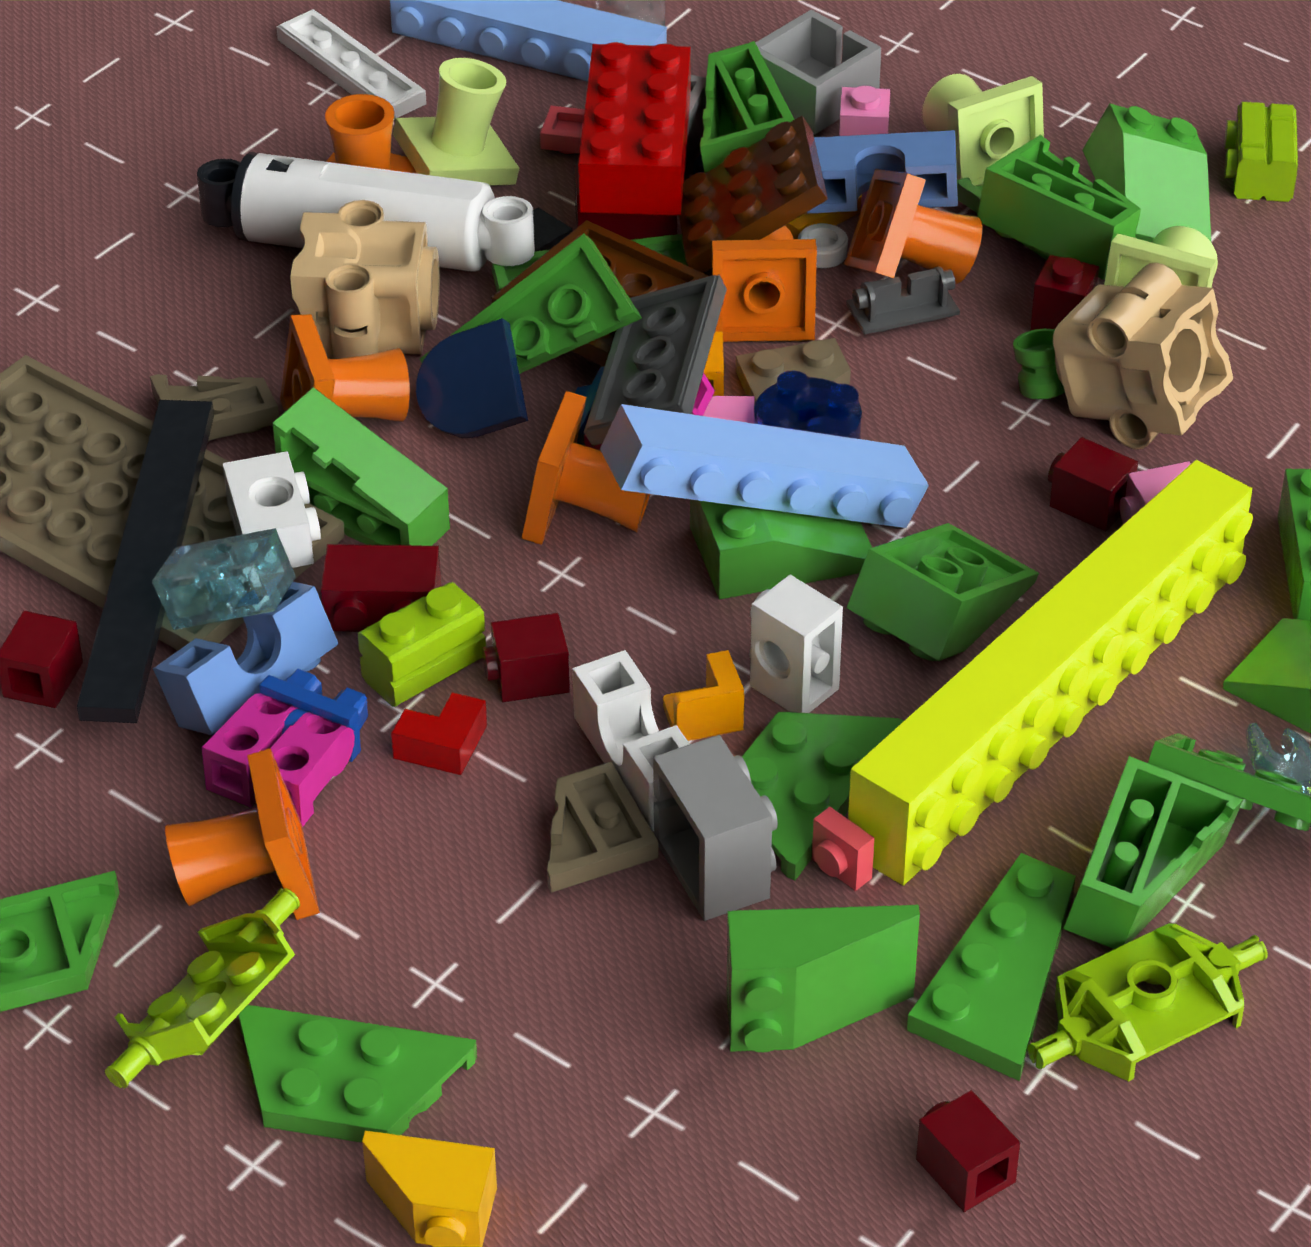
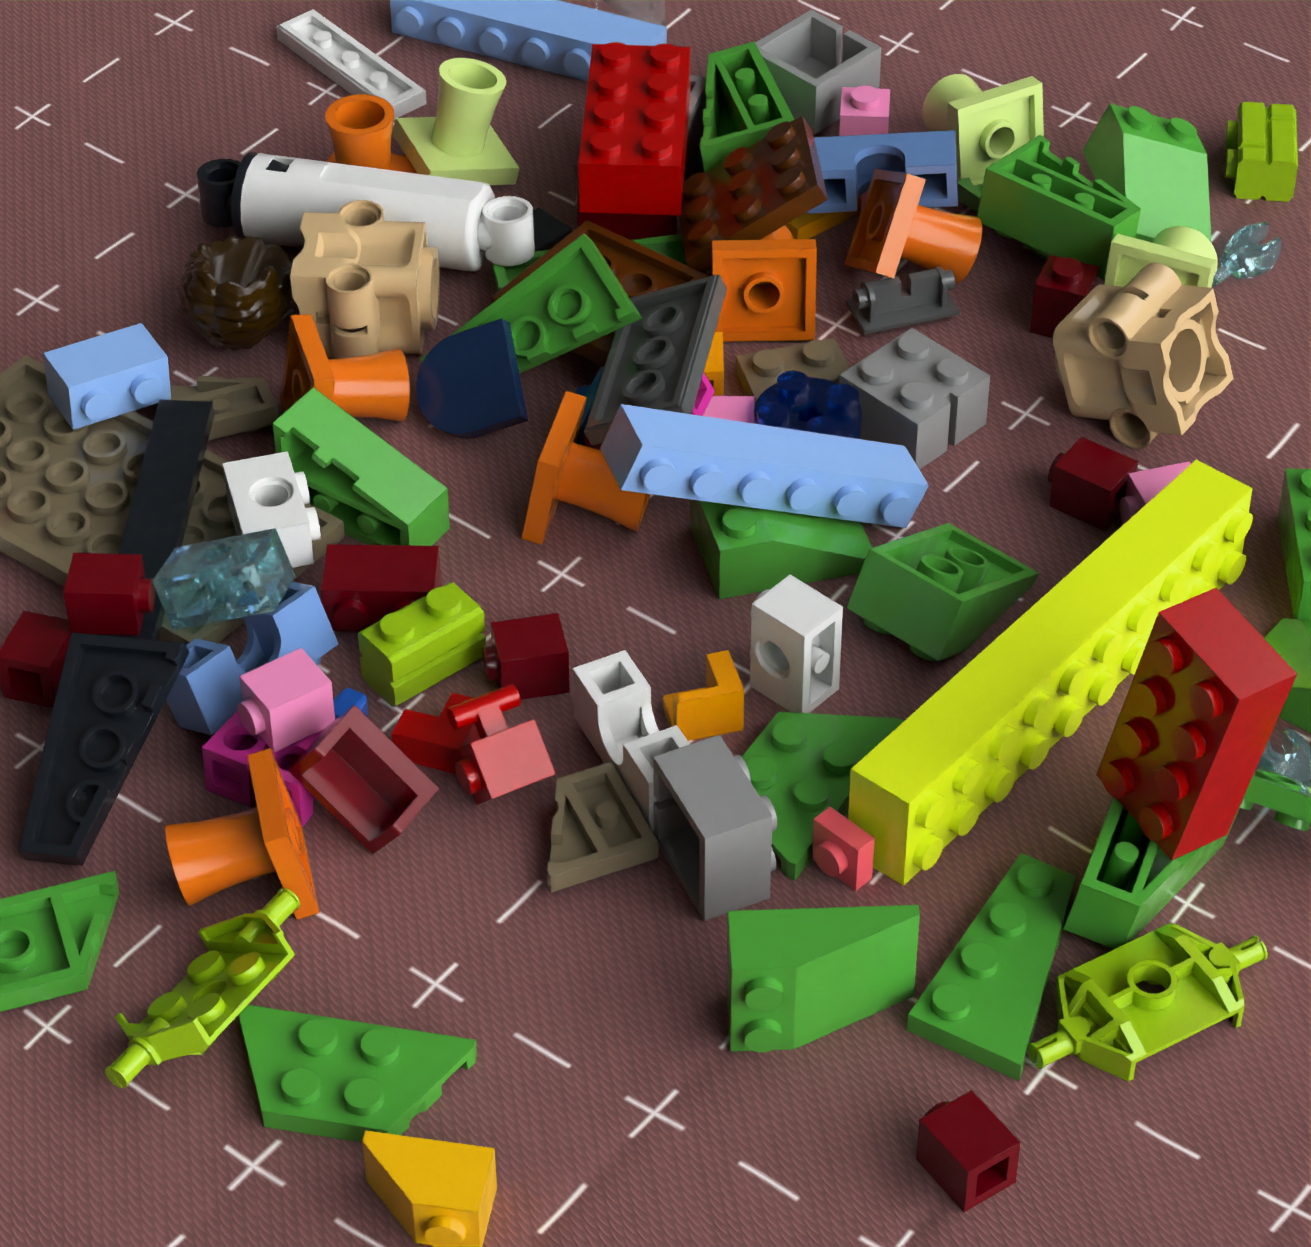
coral plate [540,105,585,154] -> none
white tile [798,223,848,268] -> none
bright green wheel [1013,329,1065,399] -> none
none -> black wing [19,633,190,866]
none -> light blue brick [43,323,171,430]
none -> dark red brick [63,552,155,636]
none -> dark brown hair [176,235,293,351]
none -> bright pink brick [237,648,335,753]
none -> dark red panel [288,705,439,854]
none -> brick [447,684,556,805]
none -> light grey piece [837,328,990,470]
none -> red brick [1096,588,1297,861]
none -> clear light blue hand [1212,222,1282,286]

